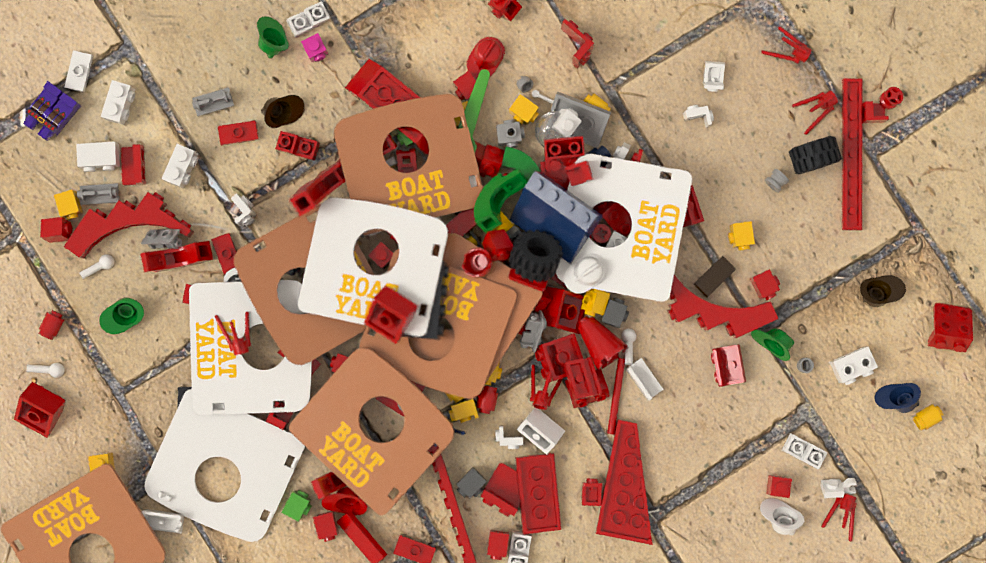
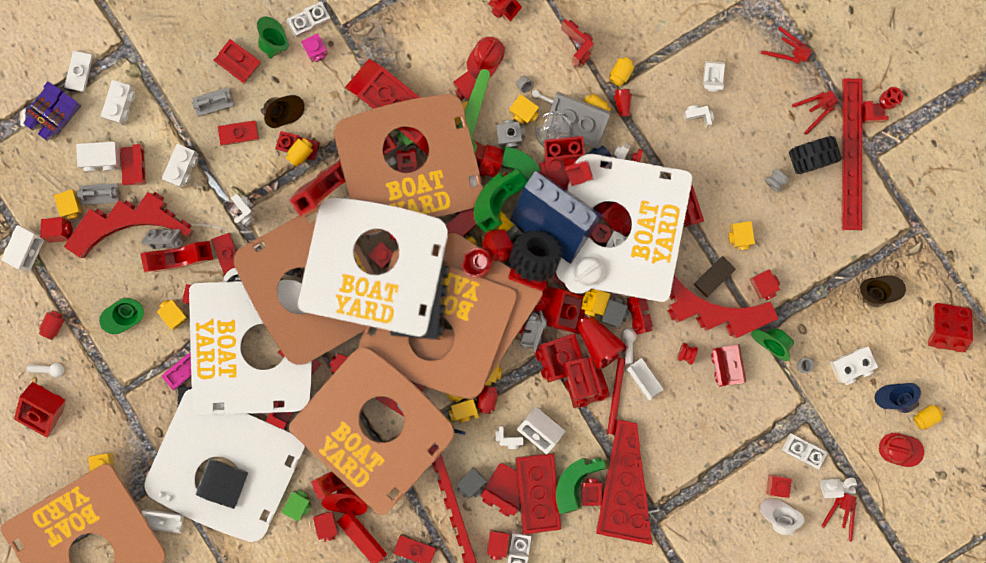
white bar [79,254,115,279] -> none
red plant [215,312,251,356] -> none
red slope [364,285,418,344] -> none
red plant [530,365,562,410] -> none
white bracket [552,108,582,138] -> none
none -> white brick [1,225,44,272]
none -> yellow brick [157,299,189,330]
none -> dark pink plate [161,352,191,391]
none -> black slope [195,458,248,509]
none -> red plate [213,39,261,84]
none -> yellow brick [285,138,313,167]
none -> green arch [556,458,610,514]
none -> yellow brick [609,57,635,87]
none -> red cone [613,89,632,117]
none -> red hinge [627,296,653,335]
none -> red wheel [677,342,698,365]
none -> red piece [879,433,924,467]

